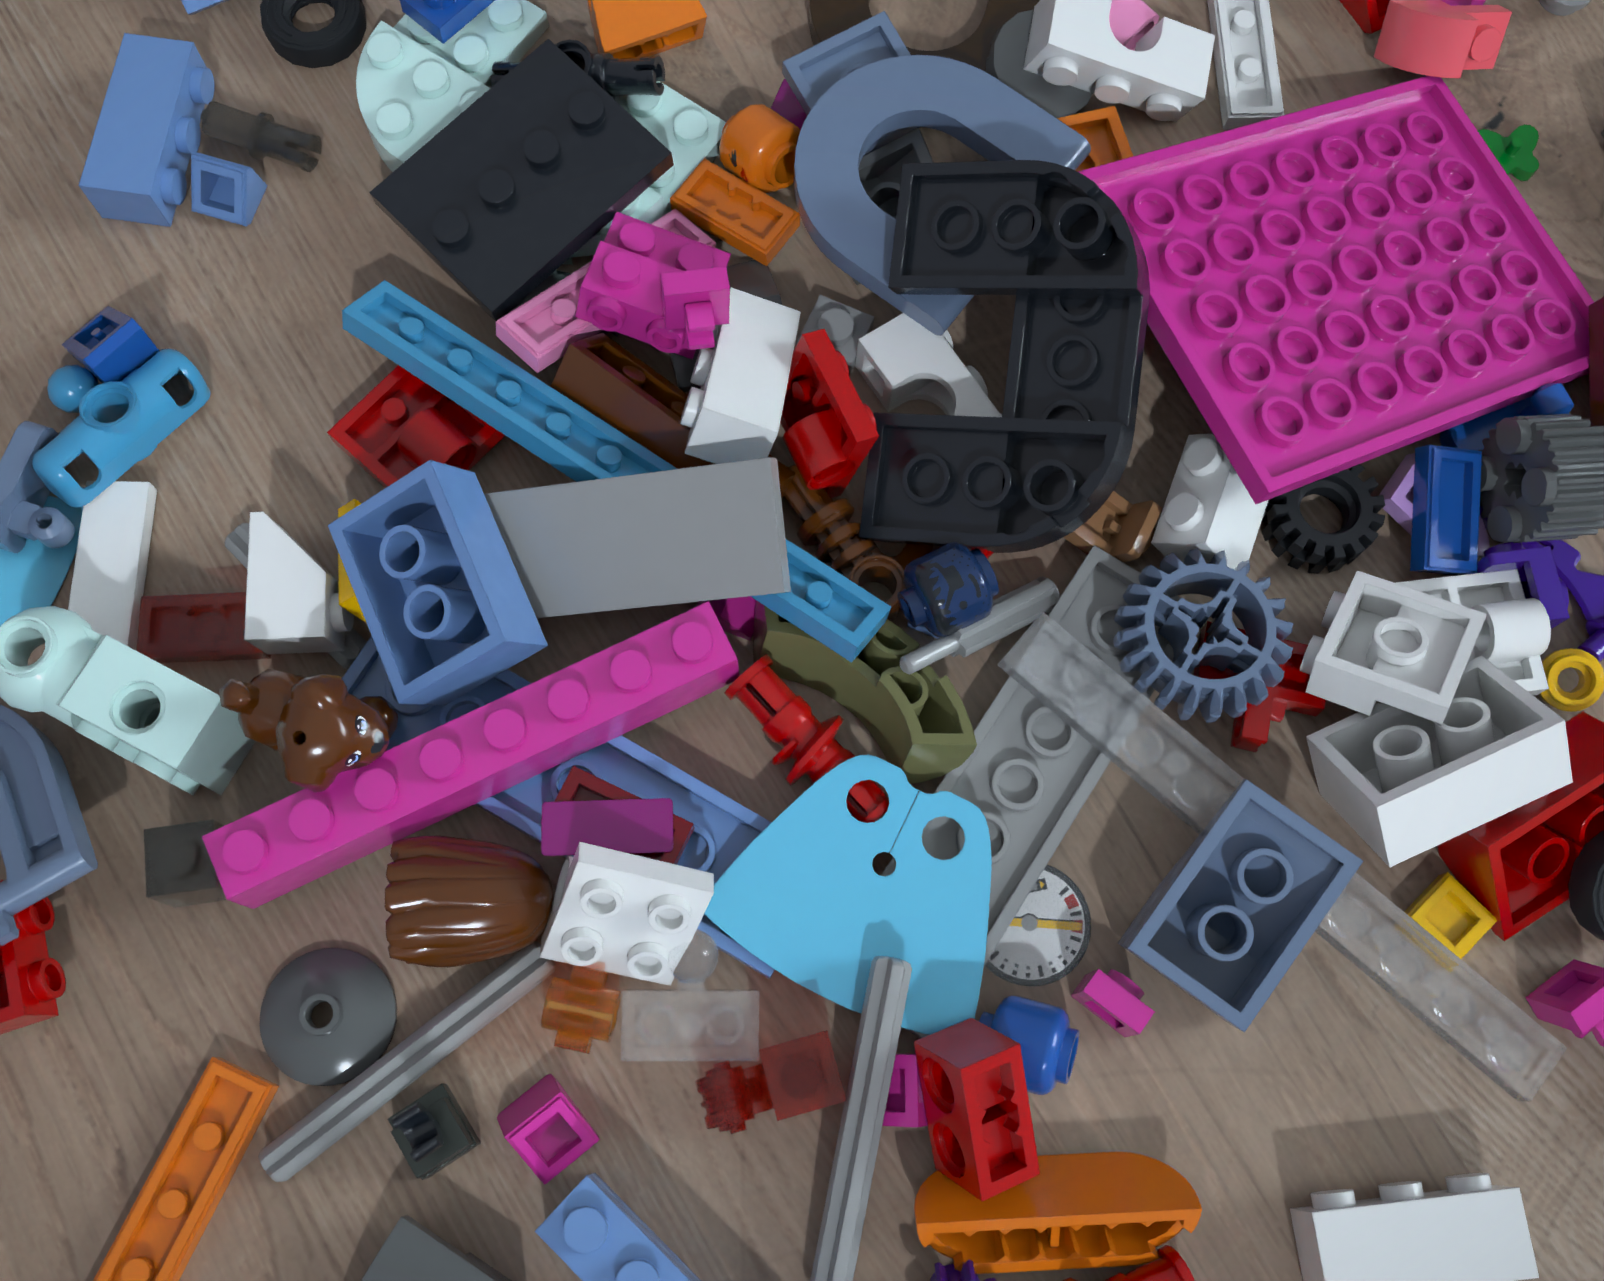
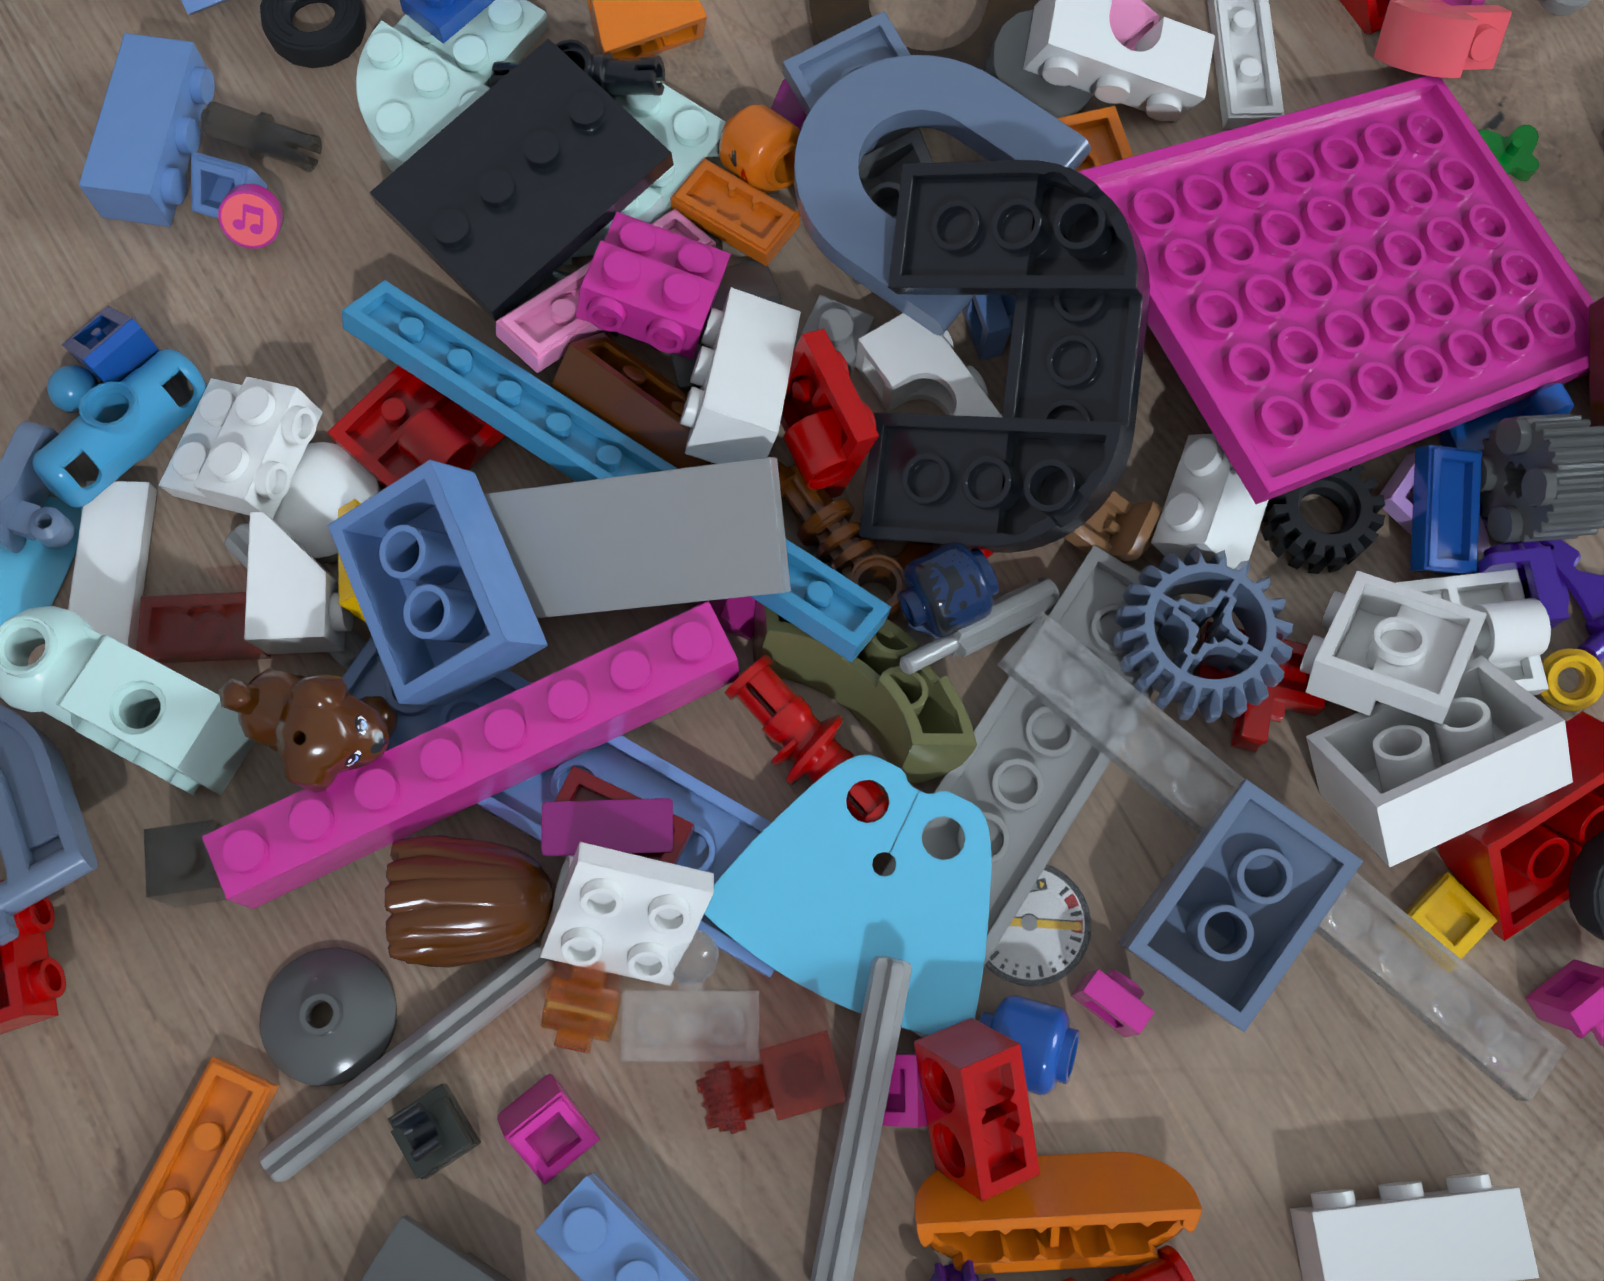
dark pink tile [661,266,730,350] -> none
none -> white plate [158,376,323,520]
none -> tile [218,184,284,249]
none -> white dish [273,442,382,563]
none -> medium blue tile [962,295,1016,361]

